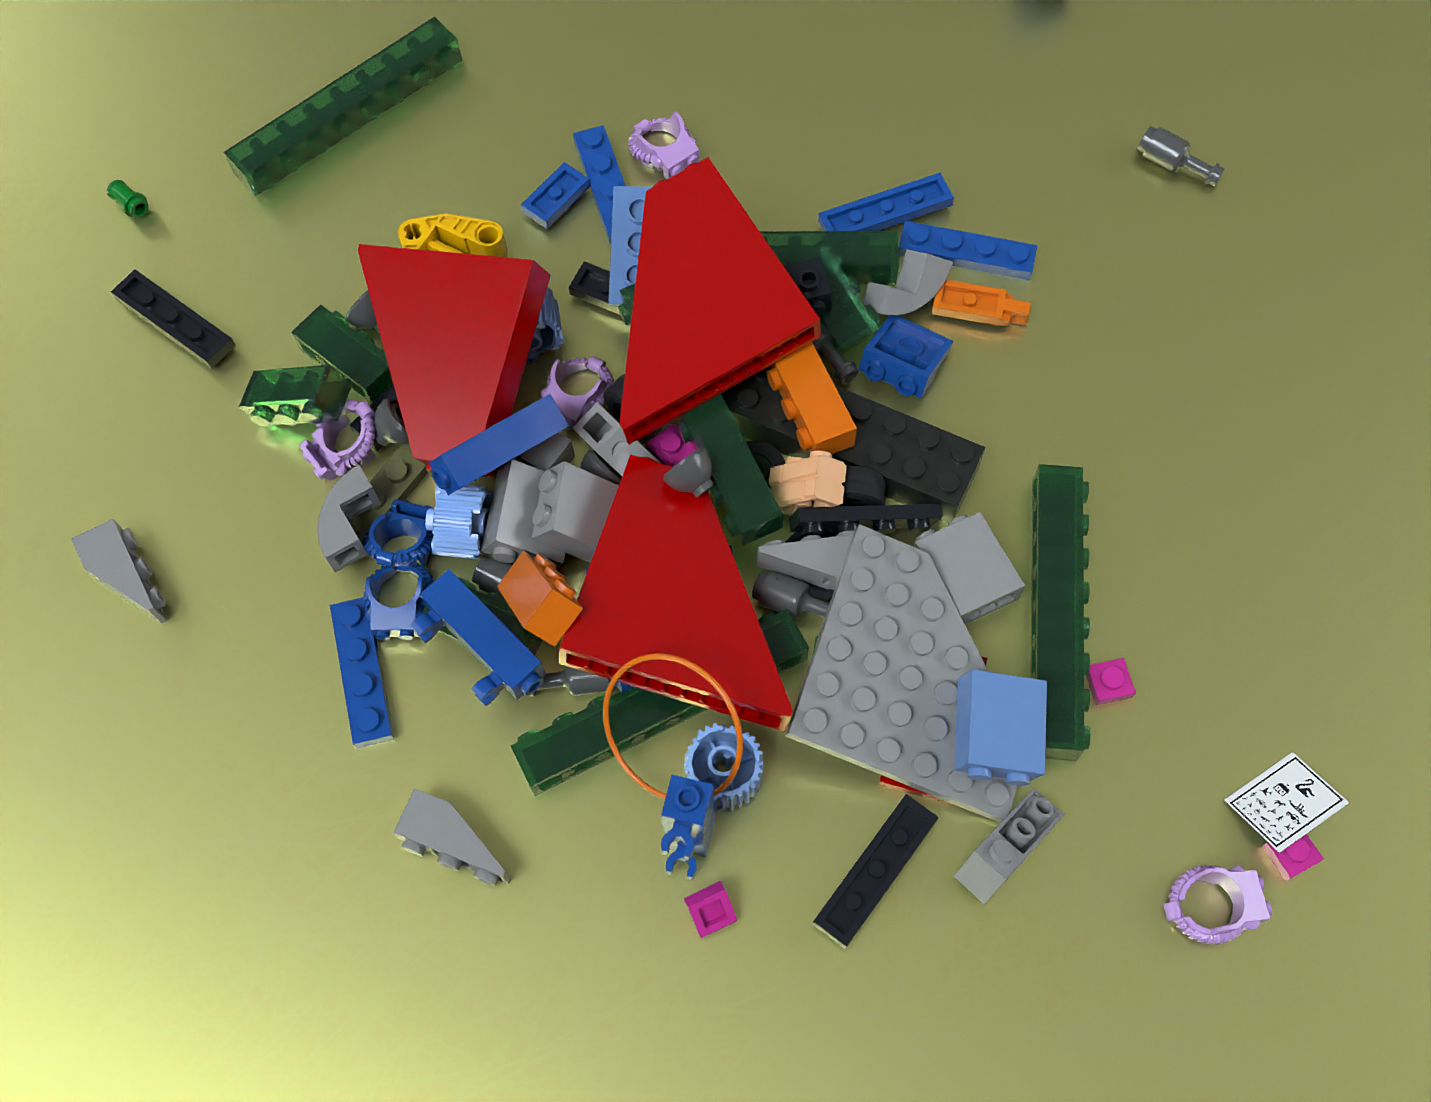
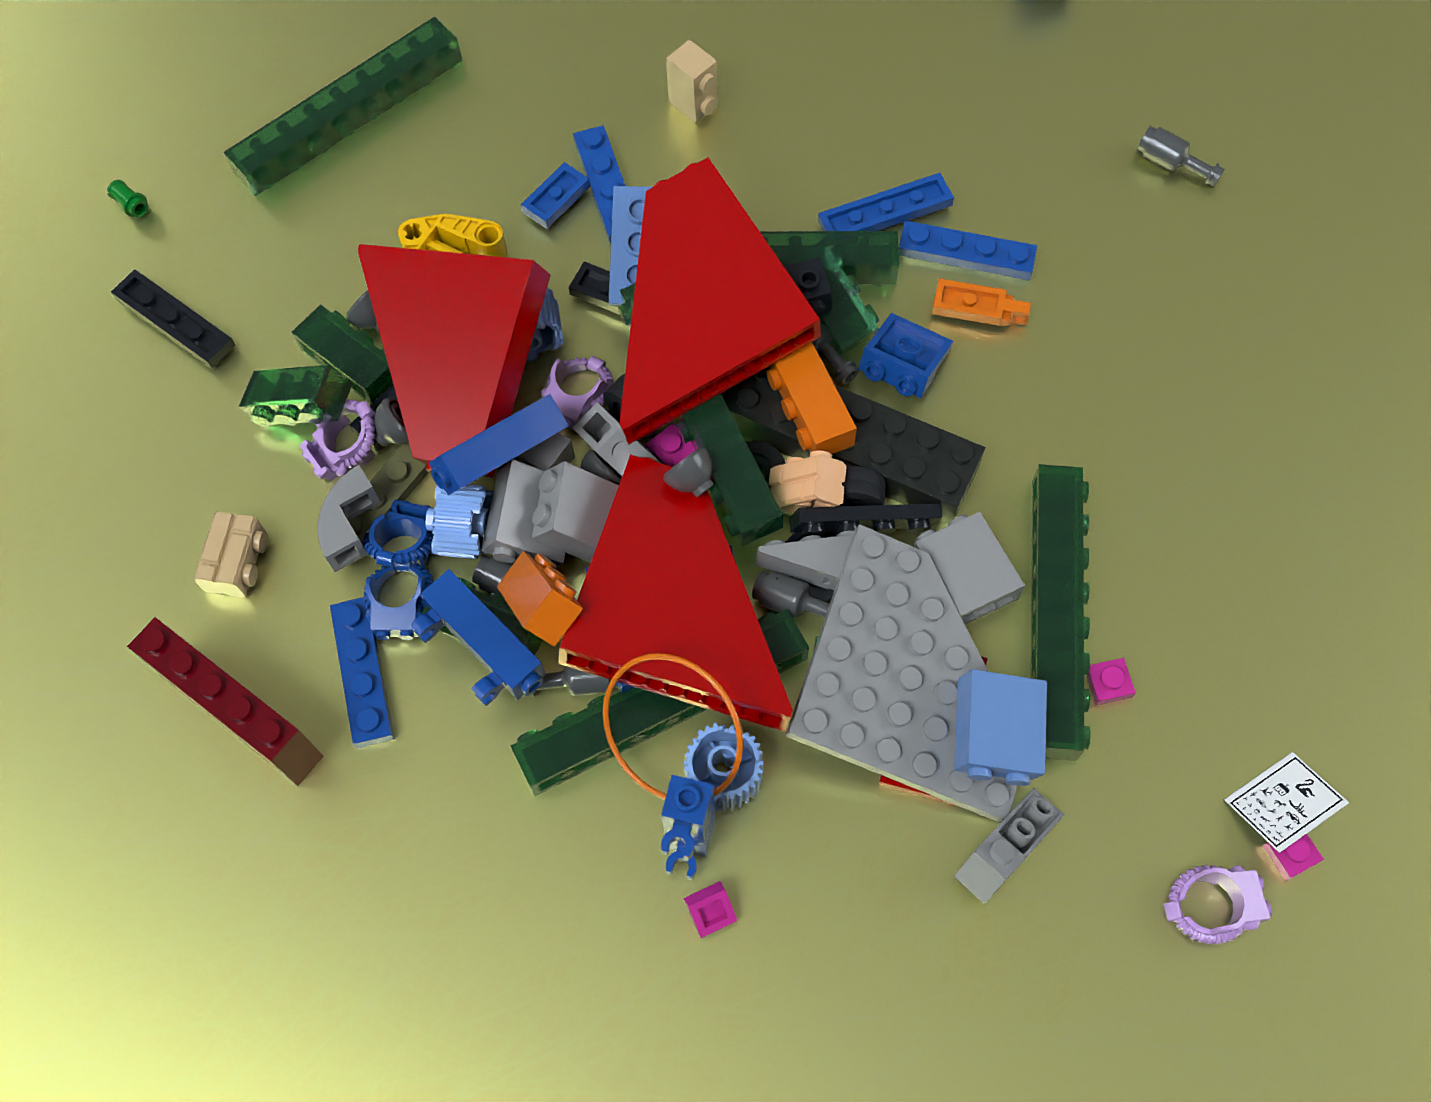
light grey slope [72,519,166,623] -> none
light grey slope [393,789,511,886] -> none
lavender piece [629,112,700,179] -> none
black plate [812,794,939,949] -> none
light grey brick [861,250,953,315] -> none
none -> dark red brick [127,617,323,786]
none -> tan brick [193,511,268,598]
none -> tan brick [666,39,718,123]

